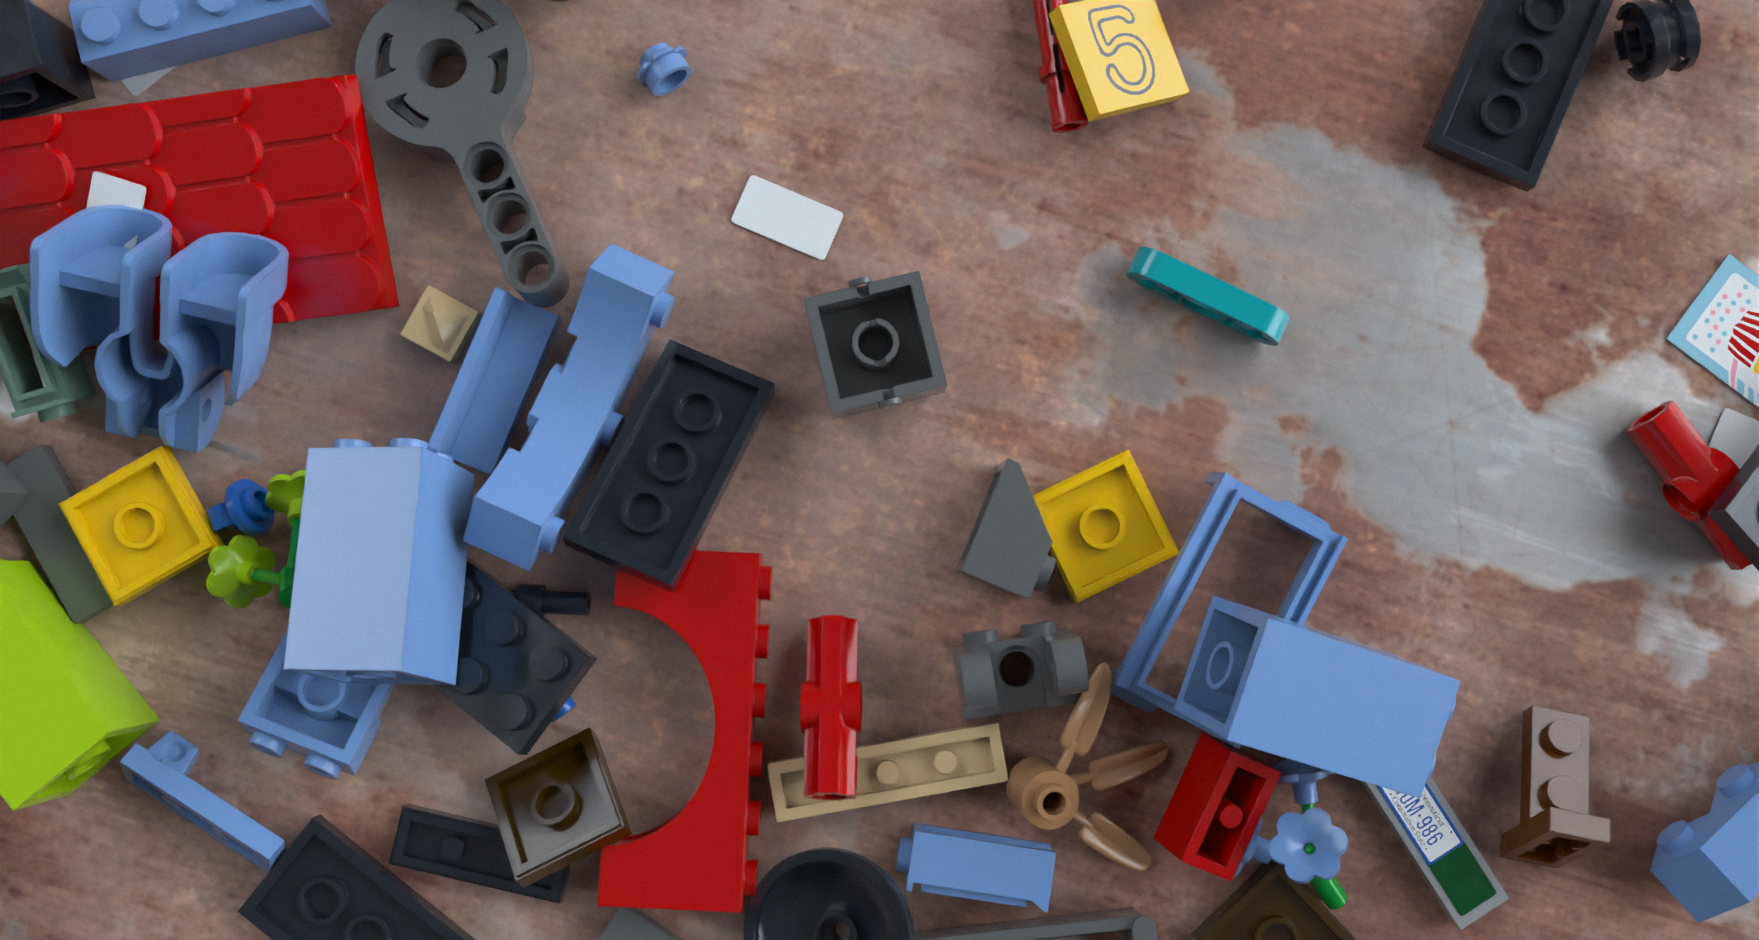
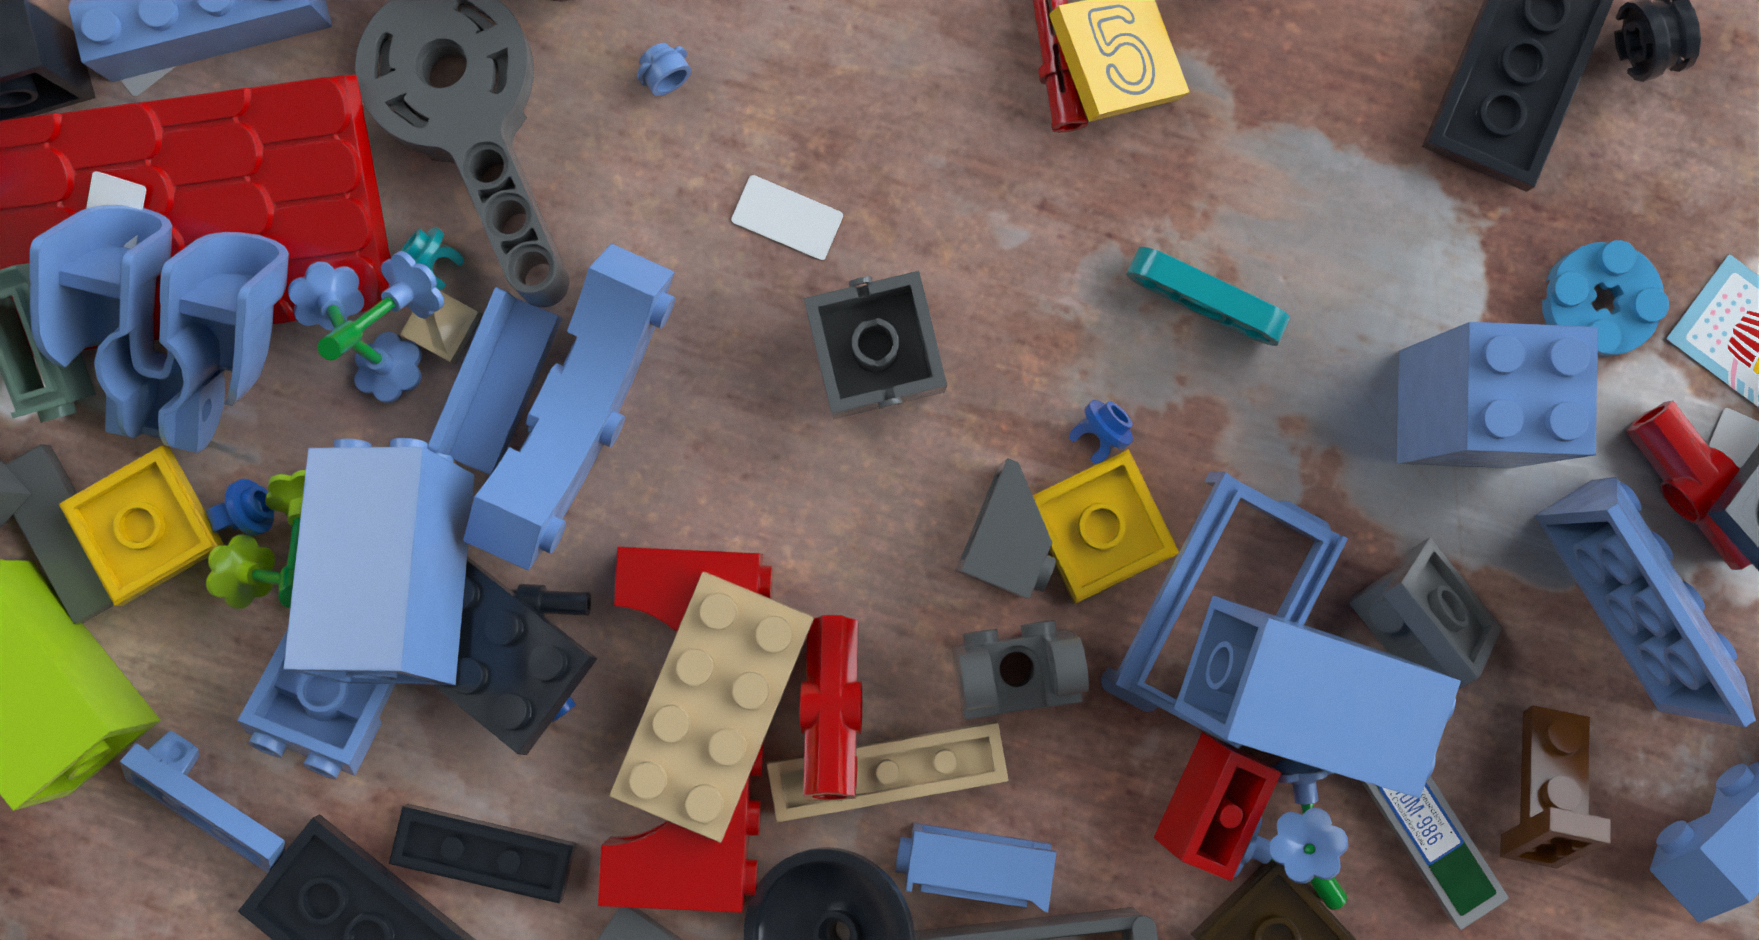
dark brown tile [485,727,632,887] -> none
black plate [563,339,775,593] -> none
medium nougat plant [1006,662,1169,872] -> none
none -> medium blue plant [288,251,444,403]
none -> teal plate [400,227,465,290]
none -> tan plate [609,572,814,843]
none -> blue plate [1069,400,1133,464]
none -> dark grey bracket [1349,537,1503,689]
none -> medium blue brick [1397,322,1598,468]
none -> medium blue slope [1535,477,1756,727]
none -> dark azure plate [1542,240,1669,357]

